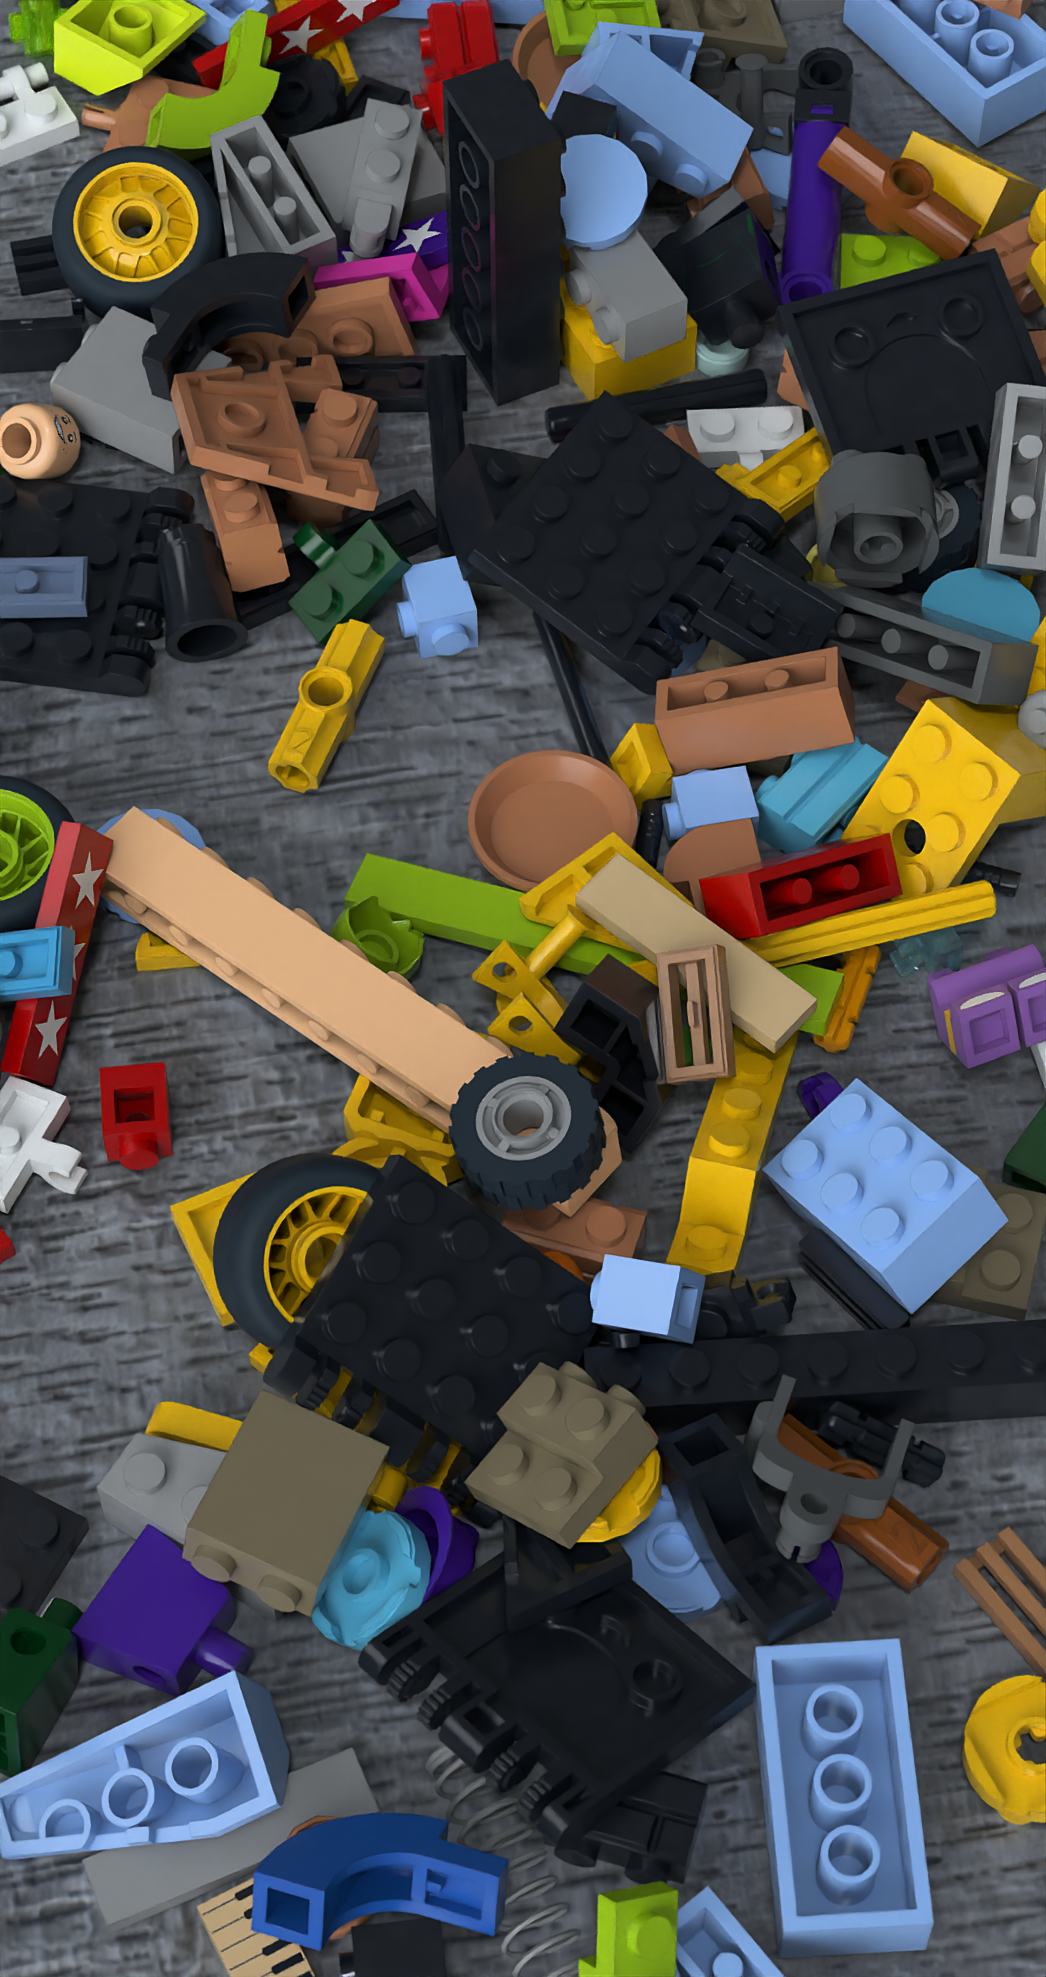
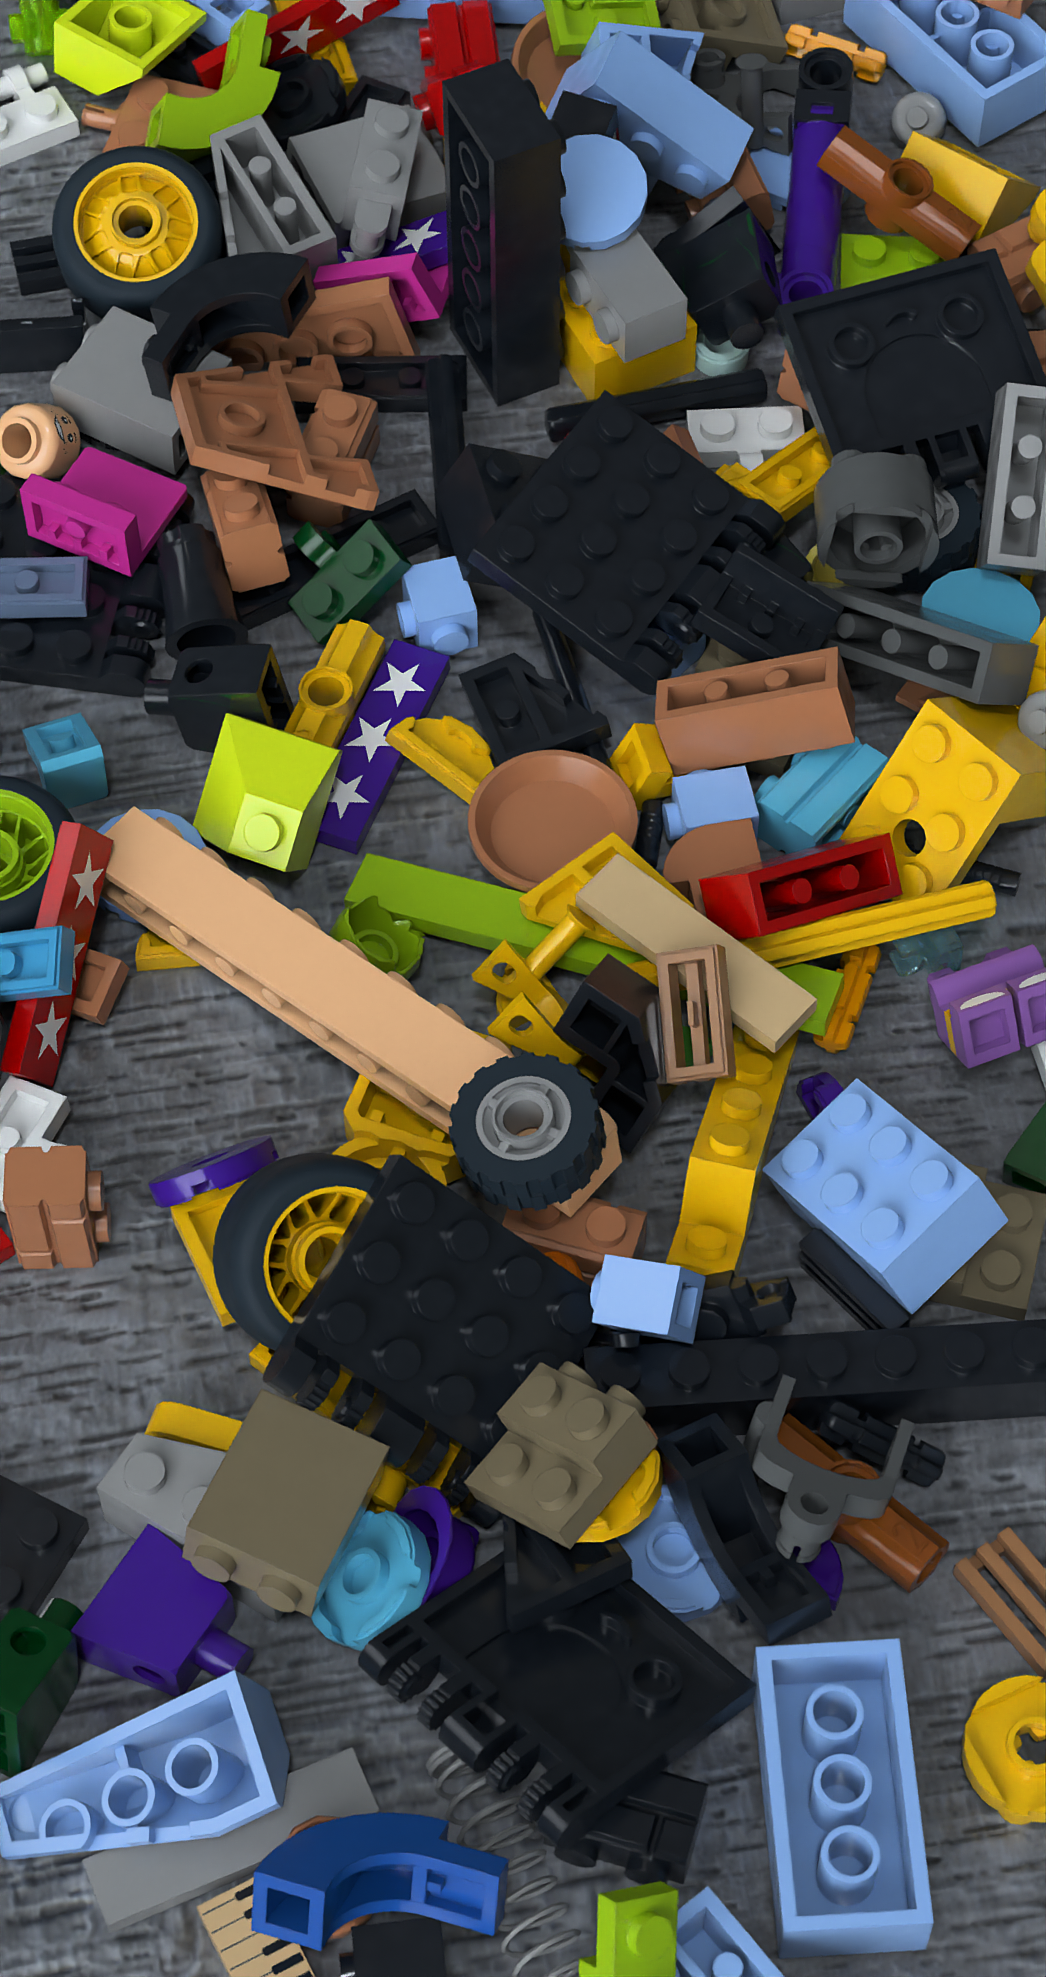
red brick [99,1062,173,1170] -> none
none -> nougat brick [3,1145,111,1269]
none -> dark pink bracket [20,447,188,577]
none -> medium azure slope [22,713,109,809]
none -> nougat plate [71,948,130,1025]
none -> black torso [144,644,295,753]
none -> dark purple tile [148,1135,279,1208]
none -> neon yellow slope [193,713,343,872]
none -> dark purple tile [316,639,450,855]
none -> yellow tile [385,715,494,805]
none -> black wing [458,652,612,767]
none -> light orange axle [785,23,887,83]
none -> light grey piece [891,91,947,145]

